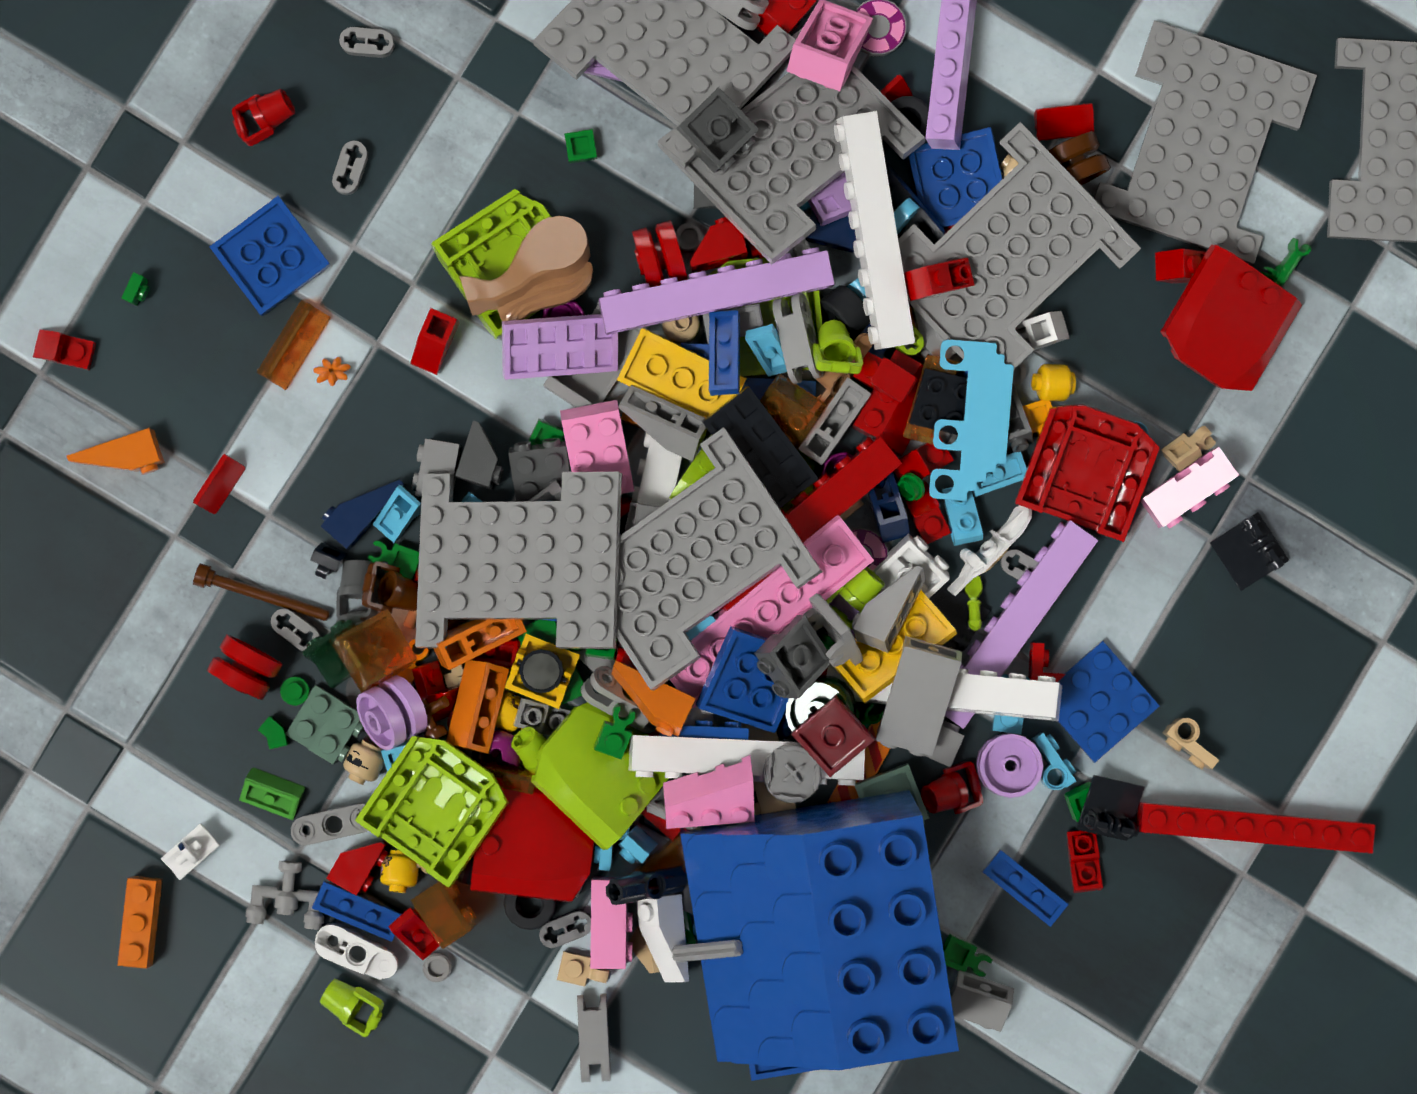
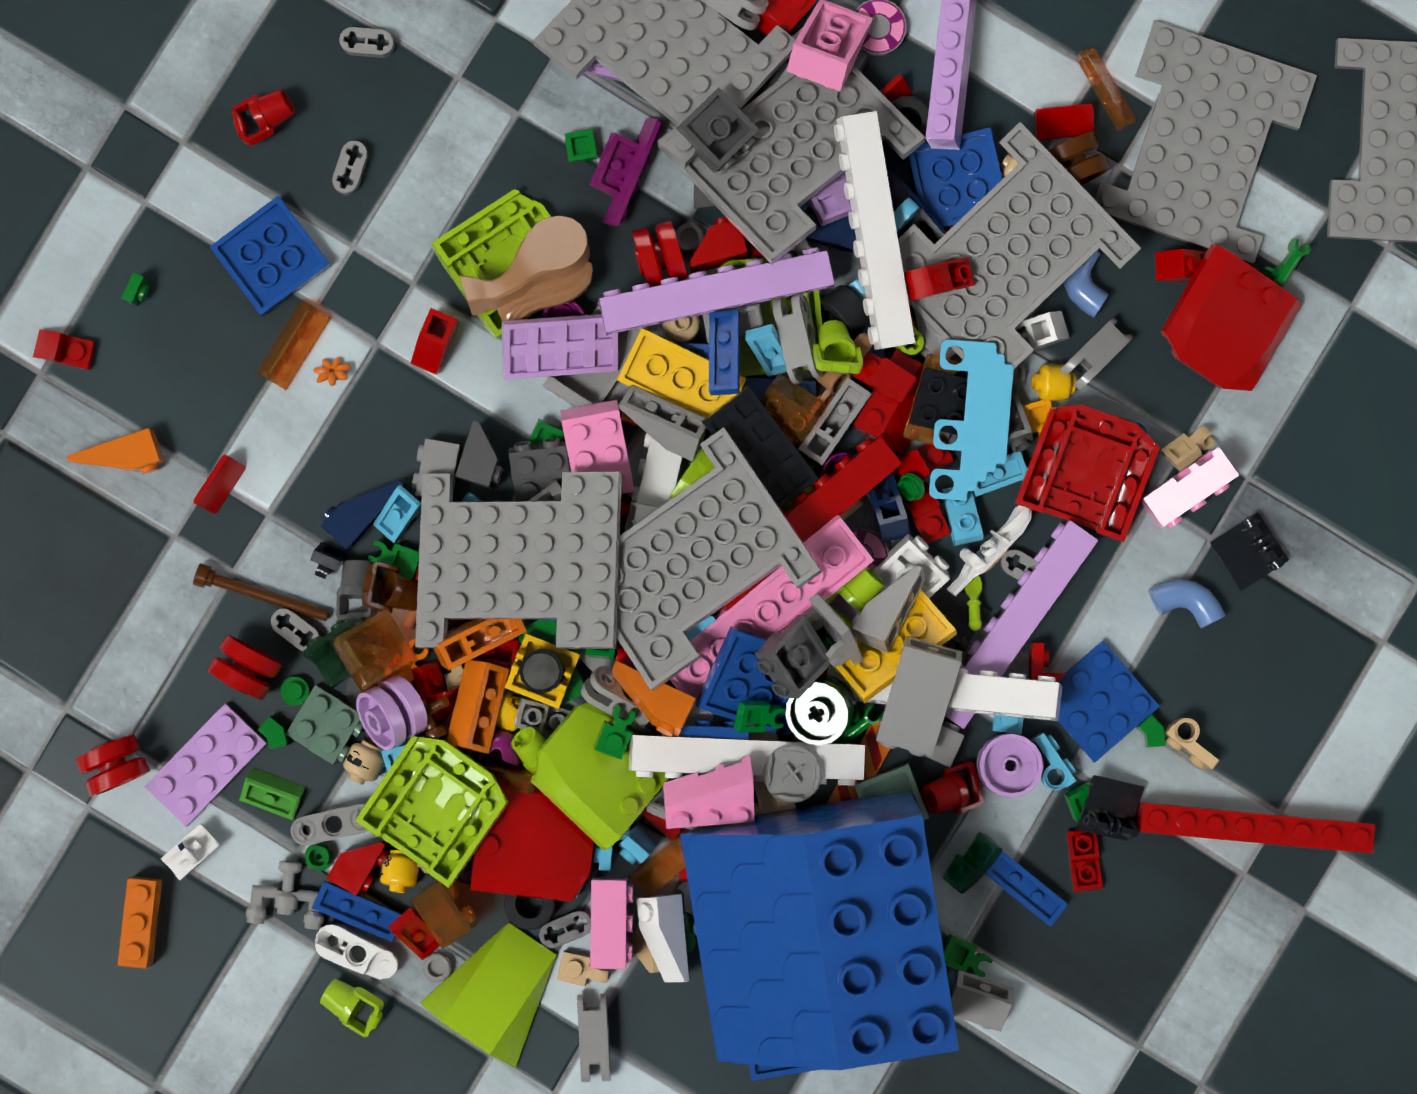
black piece [605,866,688,905] -> none
light grey axle [672,940,743,962] -> none
dark red tile [791,695,875,777] -> none
none -> red wheel [75,734,150,797]
none -> lavender plate [144,703,268,827]
none -> green plate [305,842,333,871]
none -> lime wedge [420,922,557,1067]
none -> magenta bracket [589,118,662,226]
none -> green plate [734,701,786,733]
none -> clear green slope [942,832,1003,894]
none -> light grey piece [1060,317,1133,391]
none -> medium blue cylinder [1063,250,1109,318]
none -> clear orange slope [1076,48,1136,131]
none -> green piece [1137,714,1166,748]
none -> medium blue cylinder [1149,579,1226,629]

